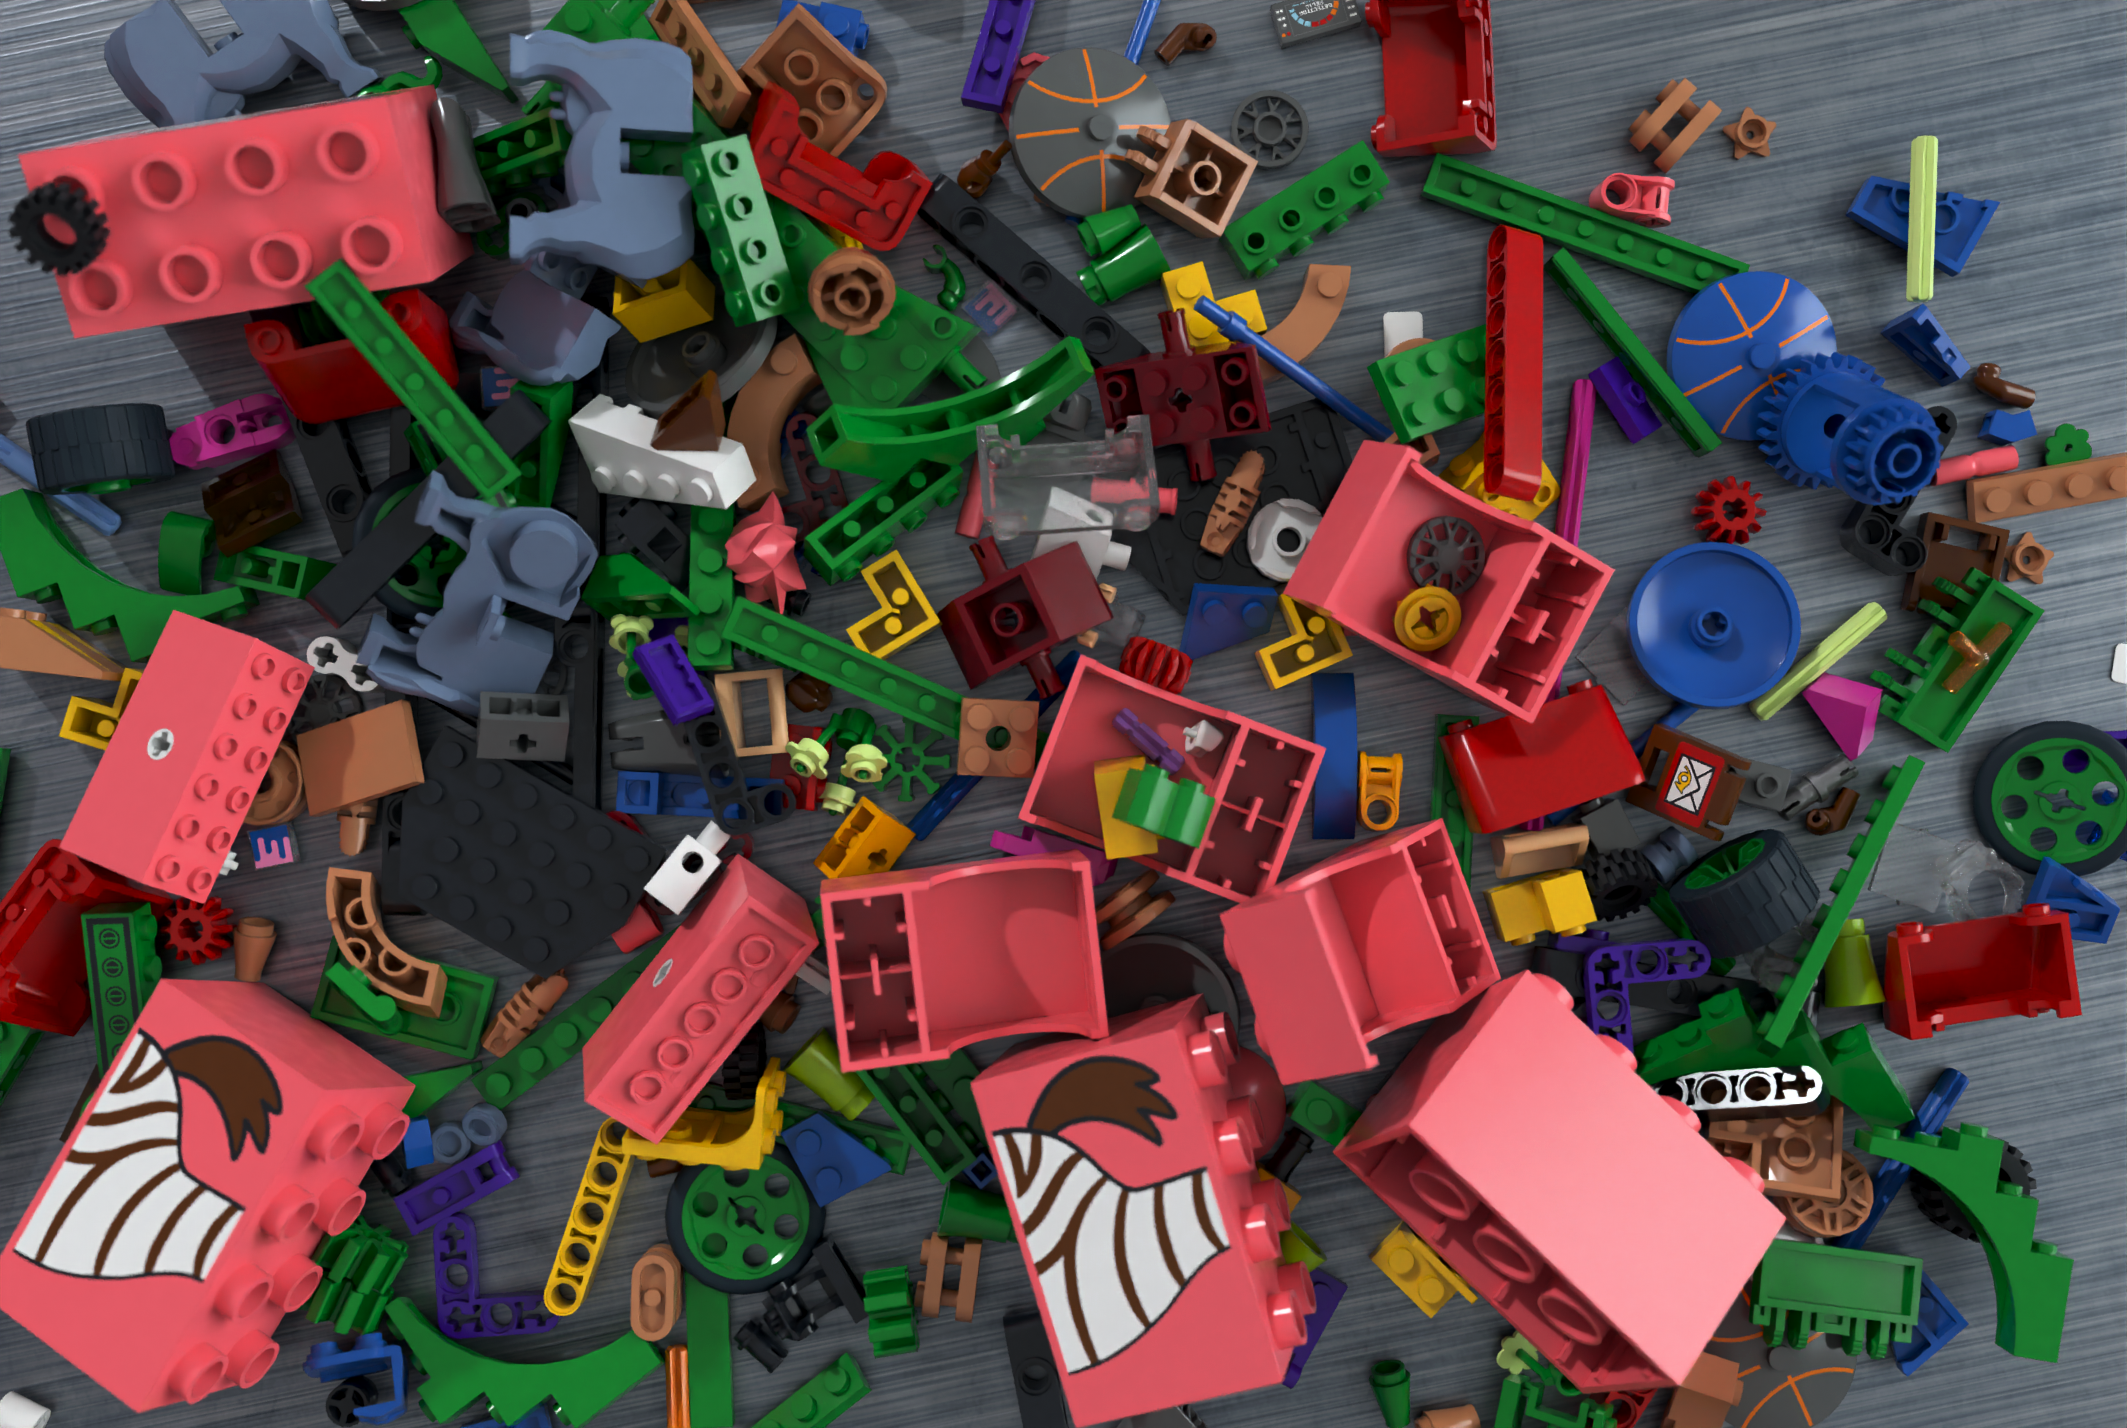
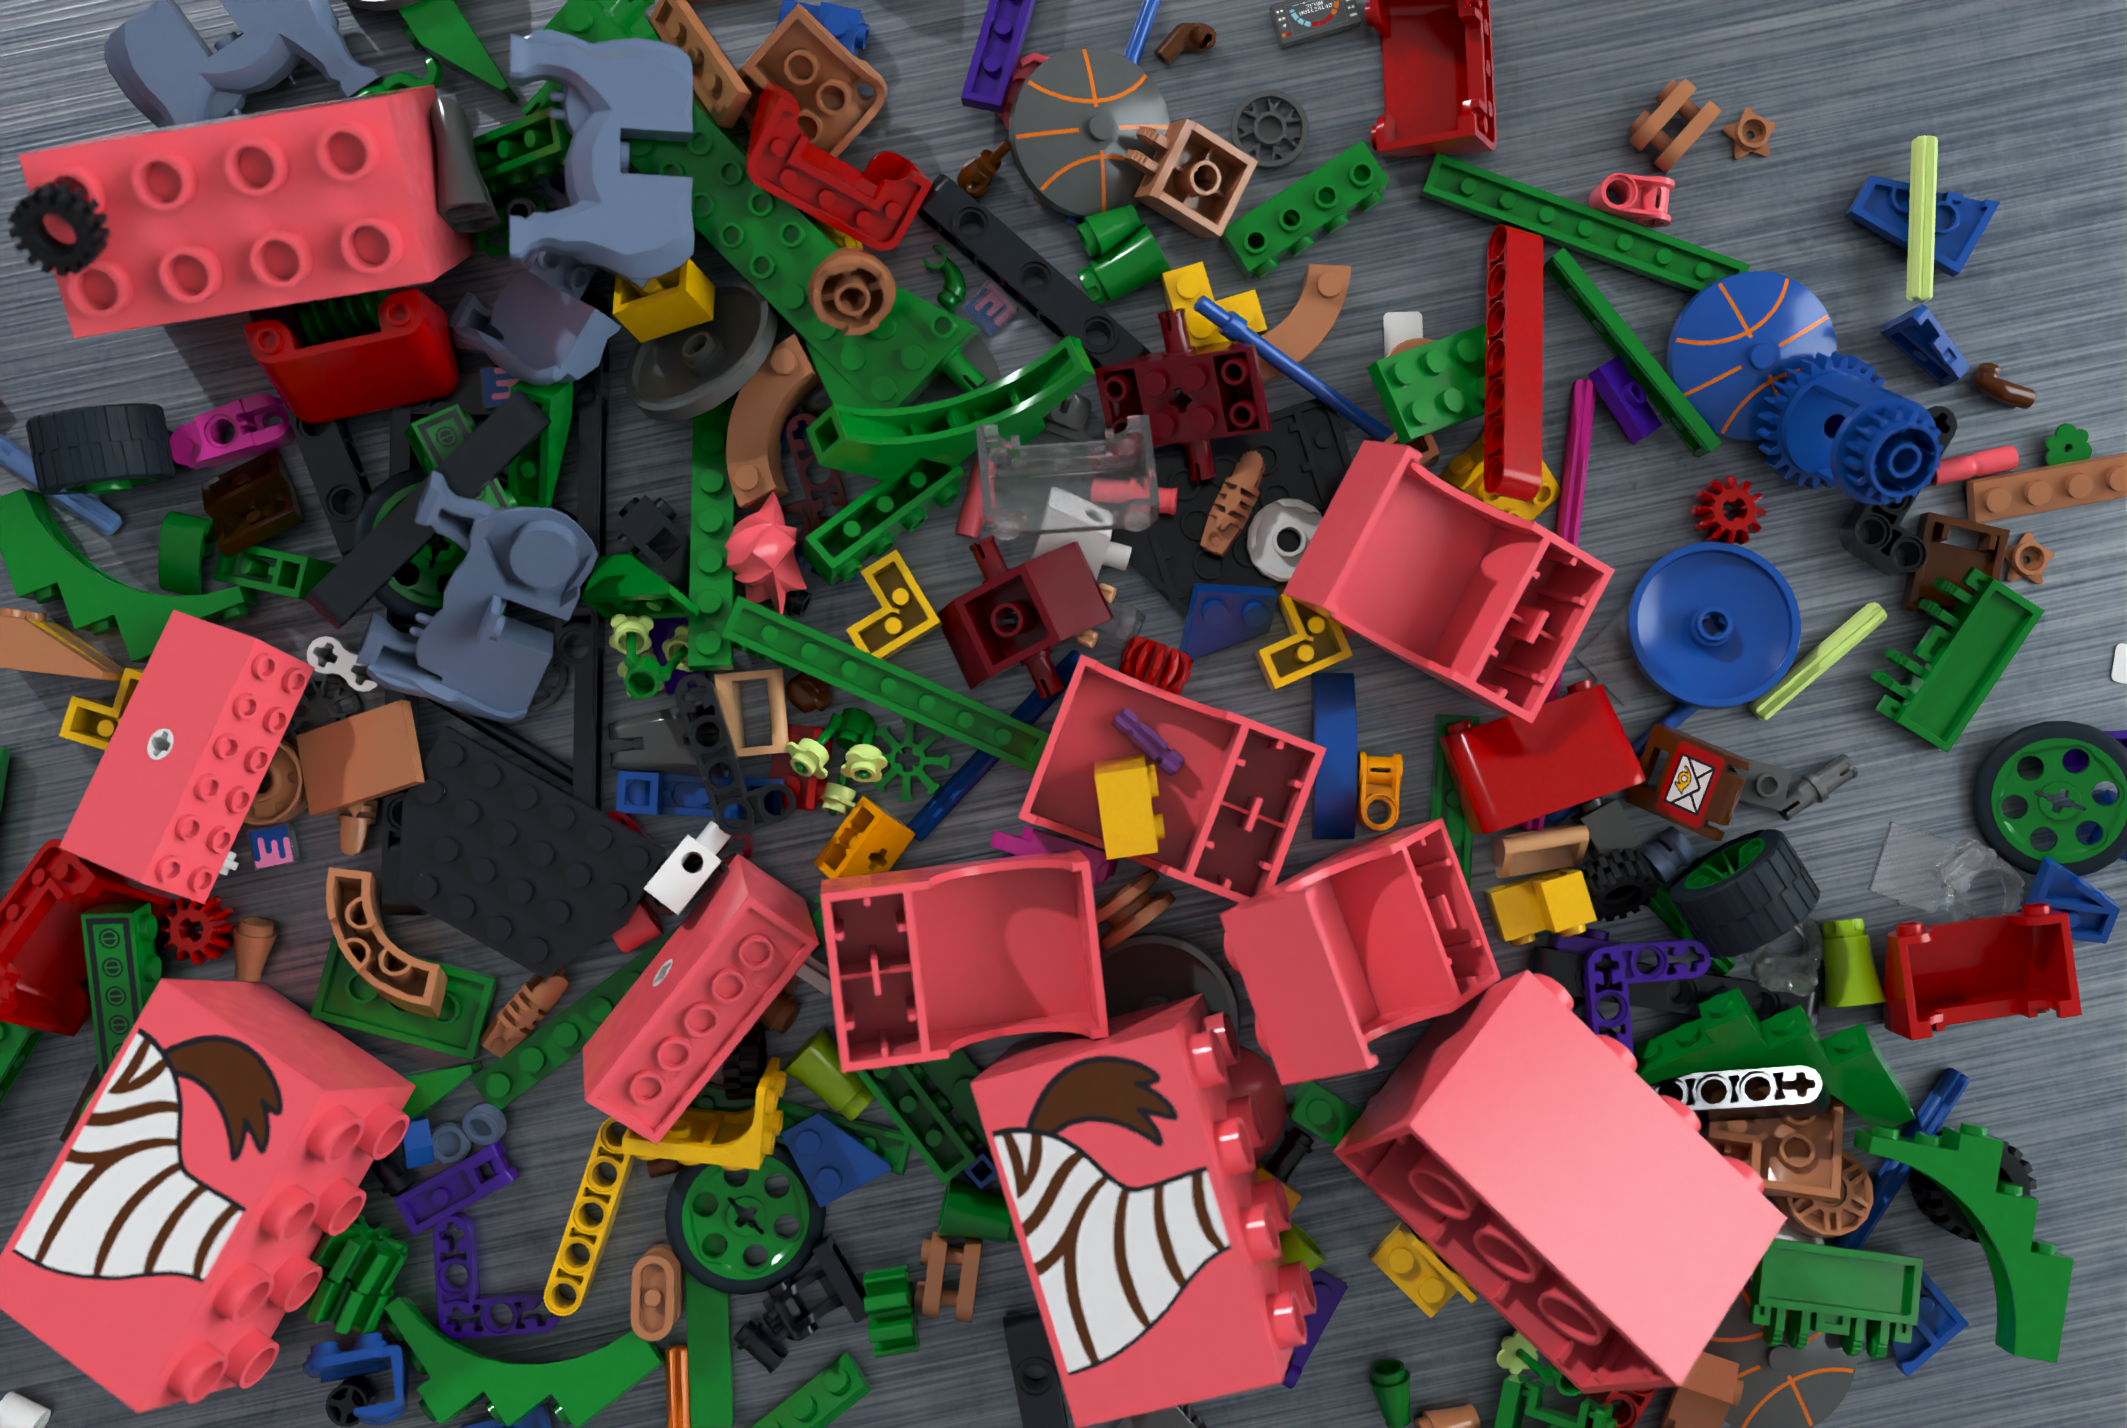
green tile [304,258,522,501] -> none
green plate [325,962,404,1036] -> none
dark grey brick [476,691,570,761] -> none
white wedge [568,394,756,509] -> none
dark purple plate [632,634,715,726] -> none
reddish brown slope [650,369,726,451] -> none
green brick [680,134,800,327] -> none
nougat piece [957,697,1039,778] -> none
green brick [1111,763,1216,849] -> none
white piece [1183,720,1224,758] -> none
yellow gear [1392,583,1461,651] -> none
dark grey wheel [1407,516,1485,596] -> none
green plate [1755,755,1926,1059] -> none
dark pink slope [1802,672,1882,761] -> none
reddish brown arm [1805,787,1862,836] -> none
clear orange piece [1943,621,2012,694] -> none
blue piece [1977,409,2038,446] -> none

